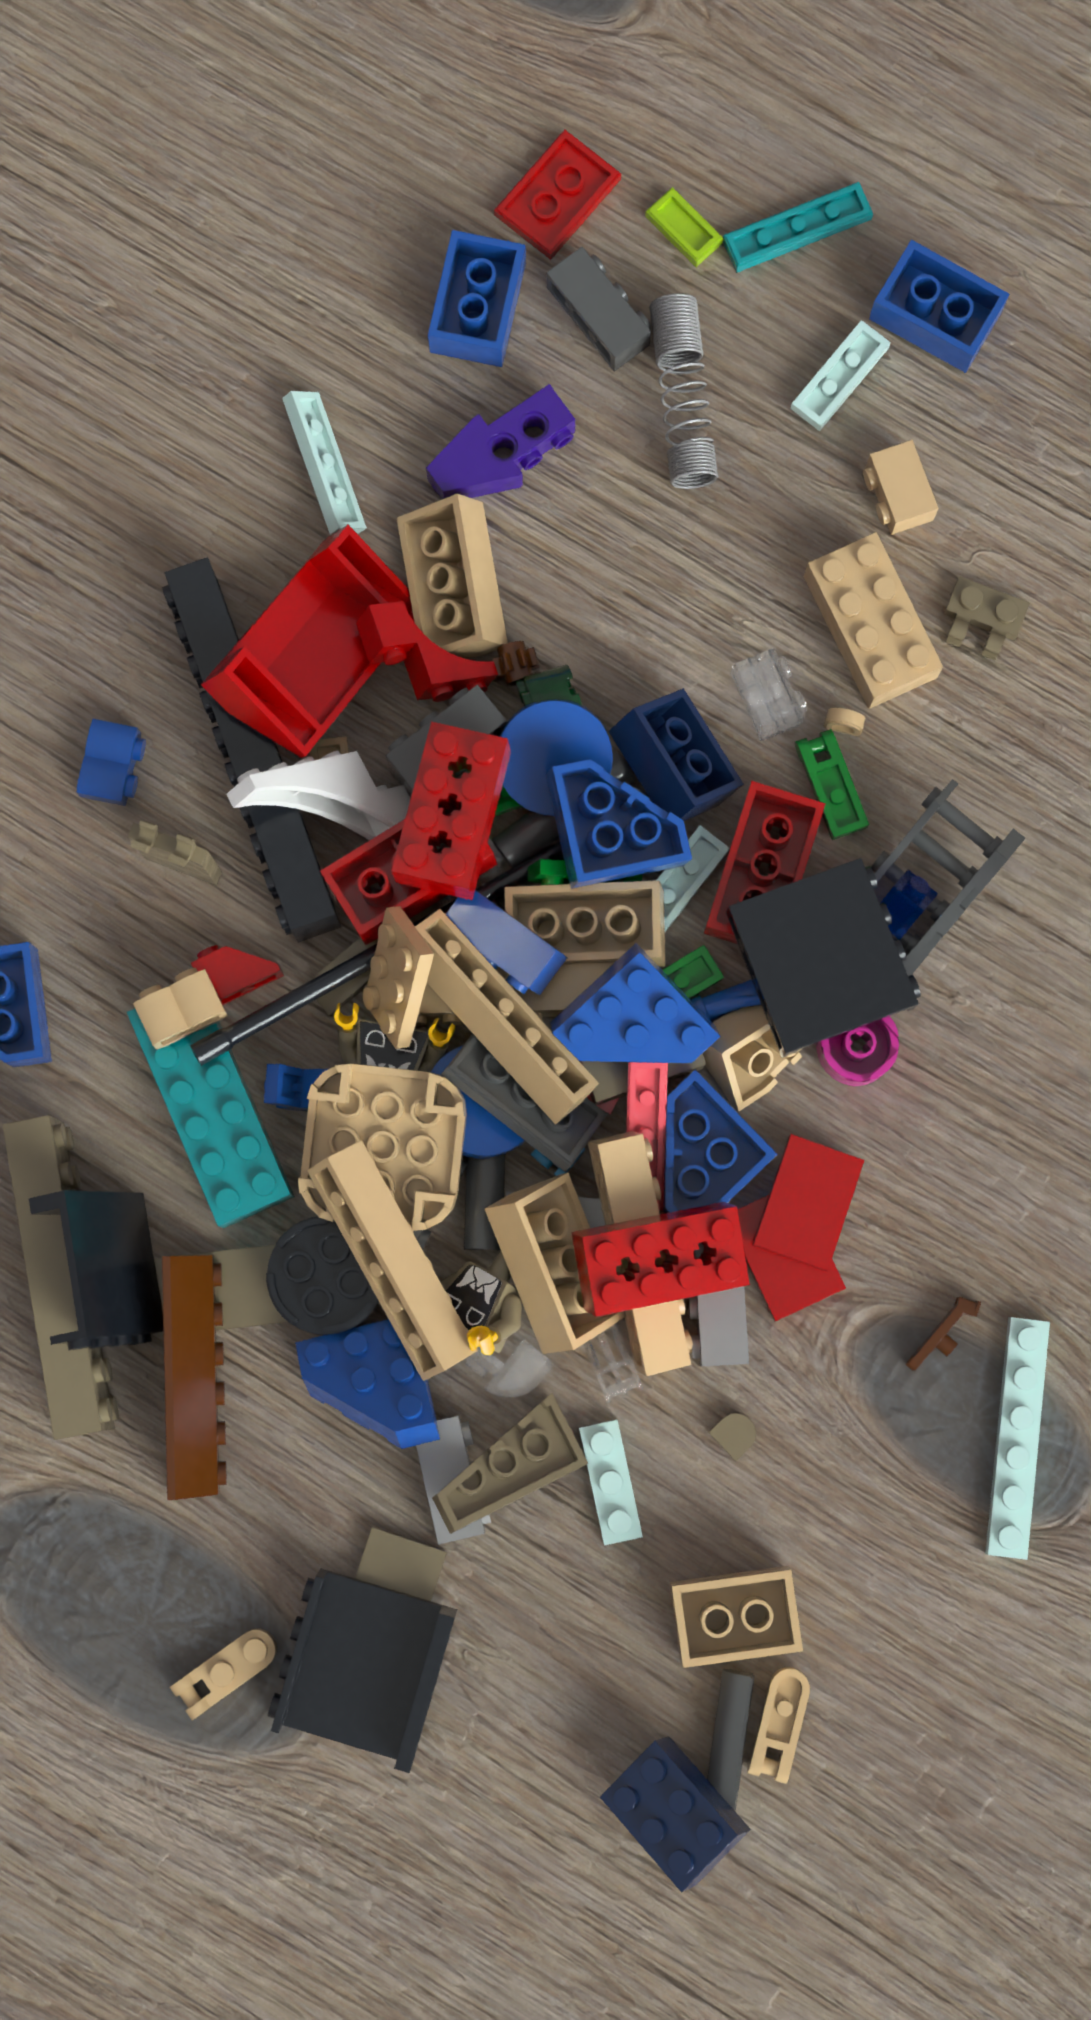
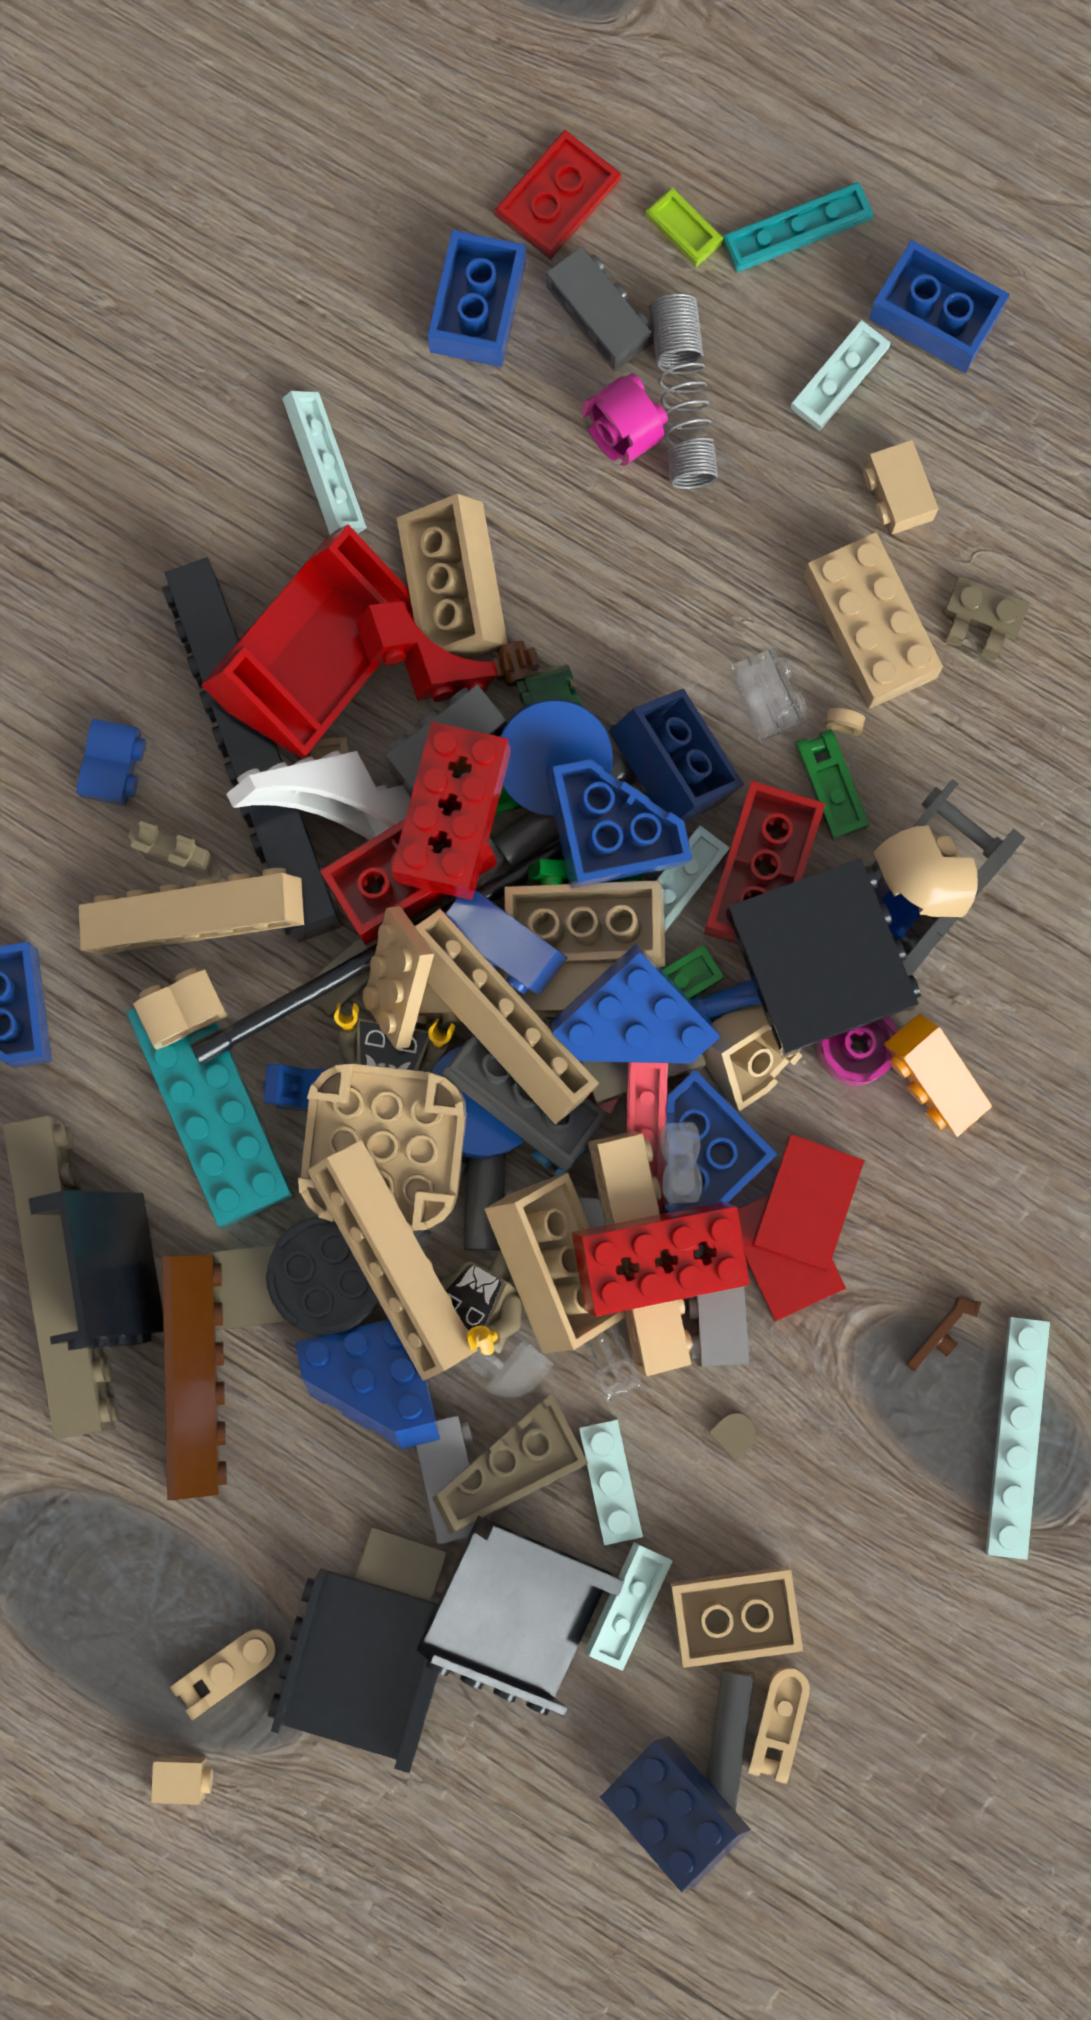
red slope [191,945,284,1005] -> none
dark purple brick [426,384,575,499] -> none
none -> tan brick [78,868,304,955]
none -> tan brick [151,1755,213,1805]
none -> panel [416,1515,625,1715]
none -> dark pink brick [581,373,668,466]
none -> light aqua plate [584,1542,673,1671]
none -> clear brick [659,1122,702,1206]
none -> tan brick [873,825,978,917]
none -> brick [884,1014,992,1137]

